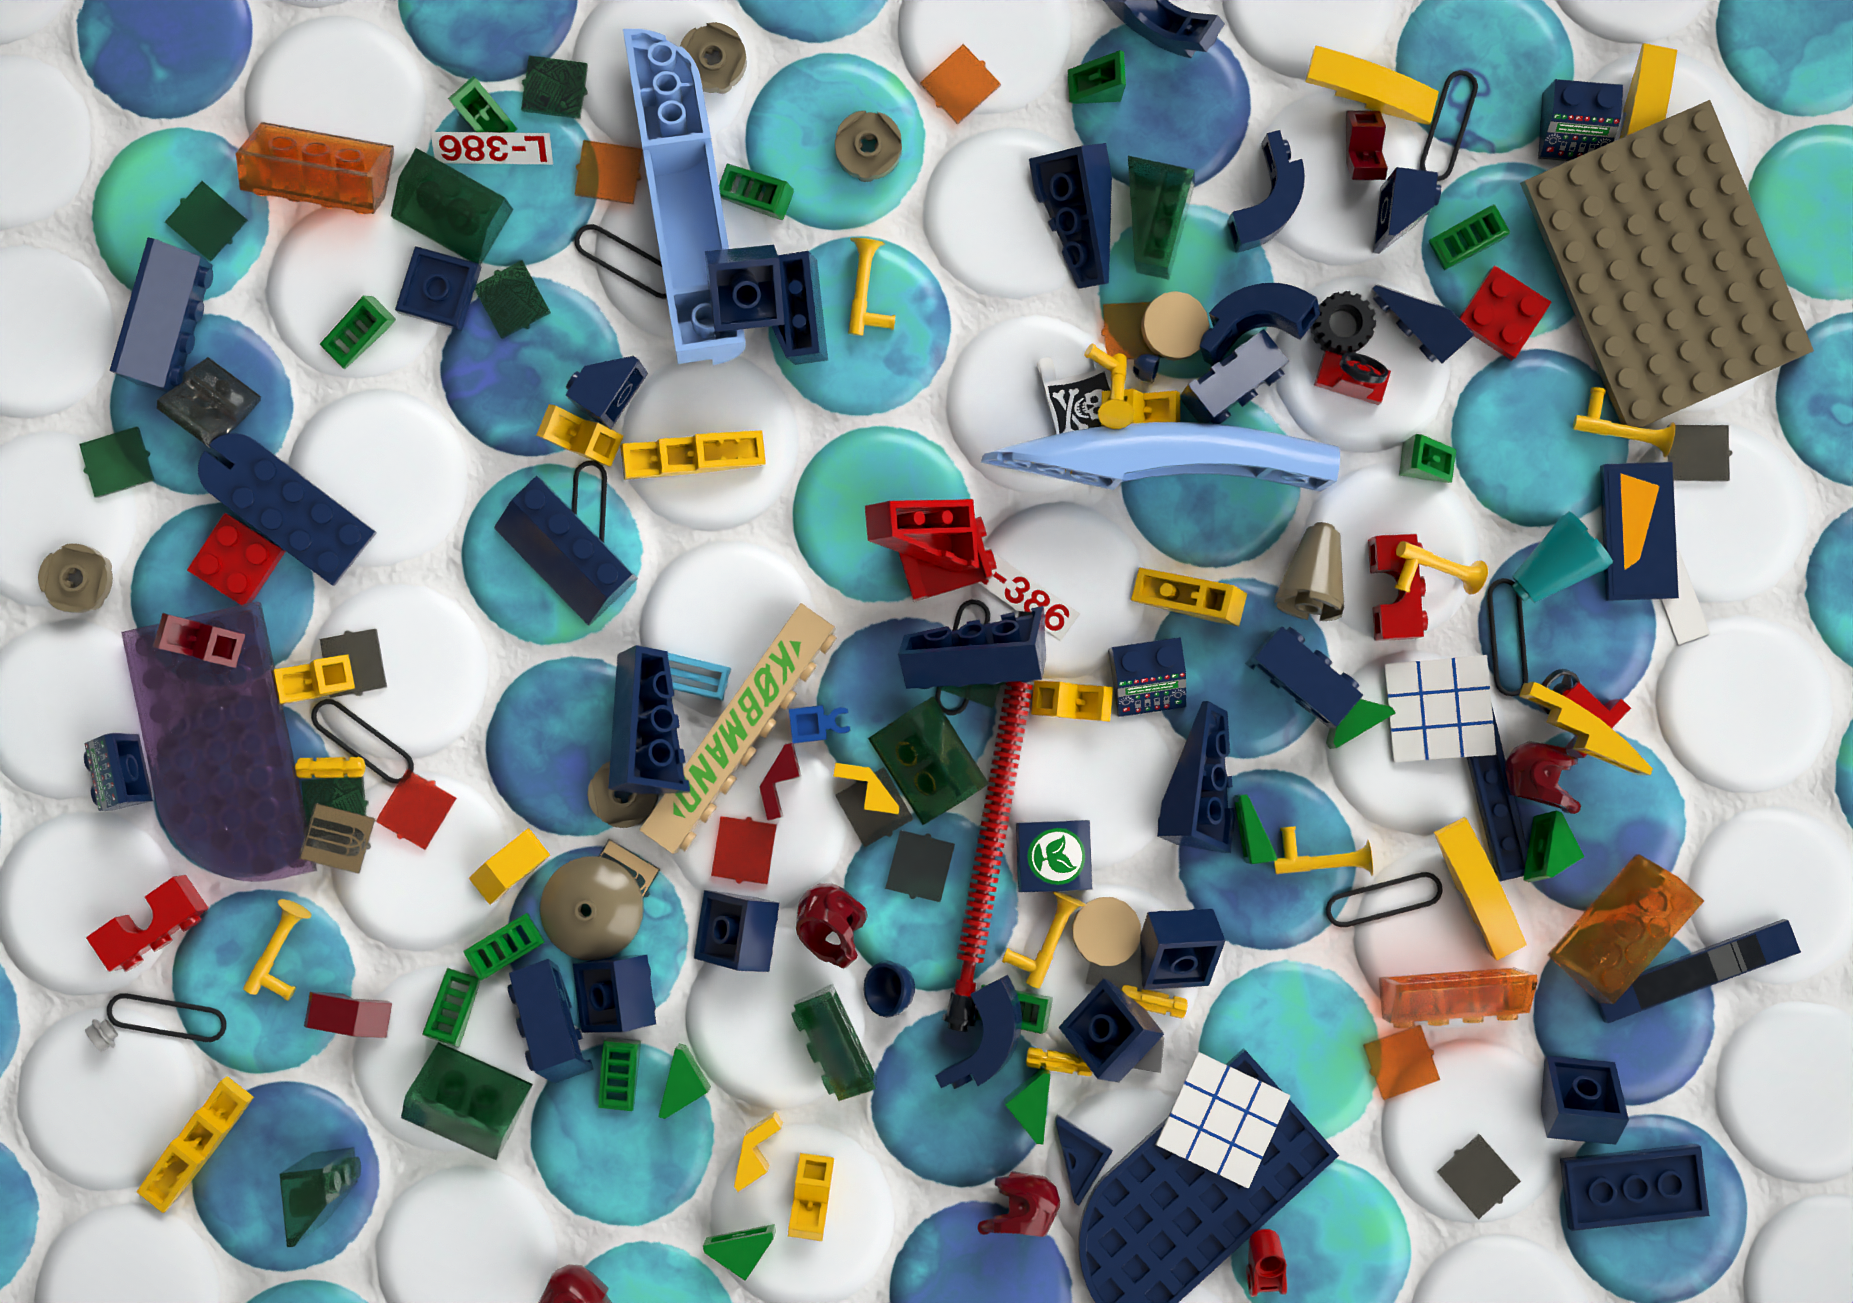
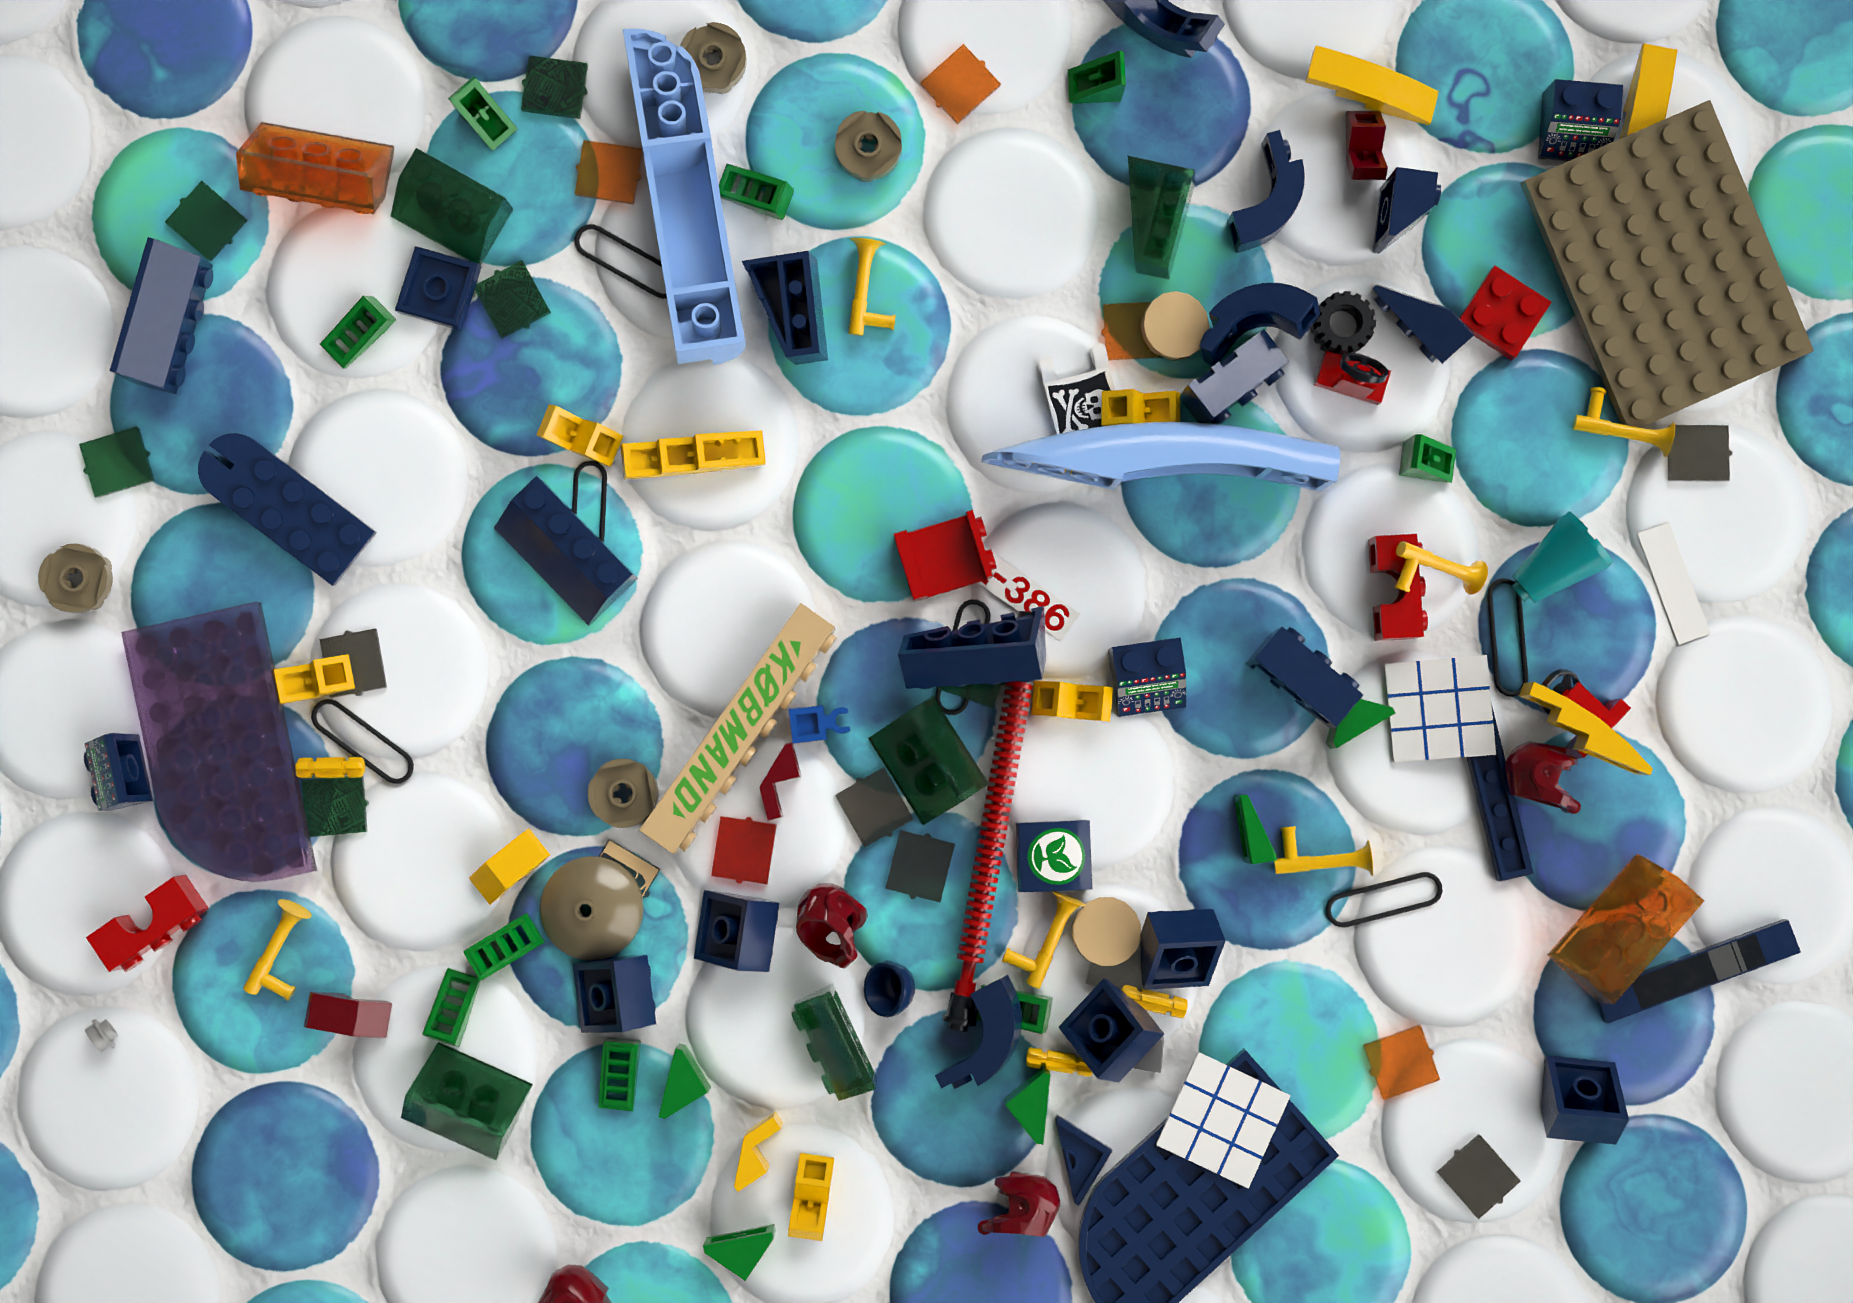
black piece [107,993,226,1042] -> none
yellow slope [137,1076,254,1214] -> none
dark red slope [153,613,245,668] -> none
clear smoke slope [157,357,261,448] -> none
red plate [187,513,286,608] -> none
clear green slope [279,1147,361,1247] -> none
clear smoke piece [298,803,376,874] -> none
clear red piece [376,769,458,850] -> none
white sticker [430,132,553,165] -> none
dark blue wedge [507,959,594,1083] -> none
dark blue slope [565,356,648,429] -> none
dark blue wedge [608,645,690,794] -> none
medium azure tile [668,653,731,701] -> none
dark blue slope [705,244,784,332] -> none
yellow slope [833,763,900,814] -> none
red wedge [865,499,979,572] -> none
dark blue wedge [1029,143,1112,289] -> none
yellow piece [1084,343,1134,429] -> none
yellow slope [1131,567,1247,627] -> none
dark blue hinge [1133,354,1160,383] -> none
dark blue wedge [1157,701,1235,853] -> none
red piece [1246,1229,1287,1297] -> none
dark tan cone [1274,522,1344,621] -> none
clear orange slope [1379,967,1538,1028] -> none
black piece [1420,70,1478,181] -> none
green slope [1428,204,1510,271] -> none
yellow slope [1434,817,1527,961] -> none
green slope [1523,810,1584,883] -> none
dark blue tile [1560,1144,1710,1231] -> none
dark blue tile [1600,462,1679,601] -> none

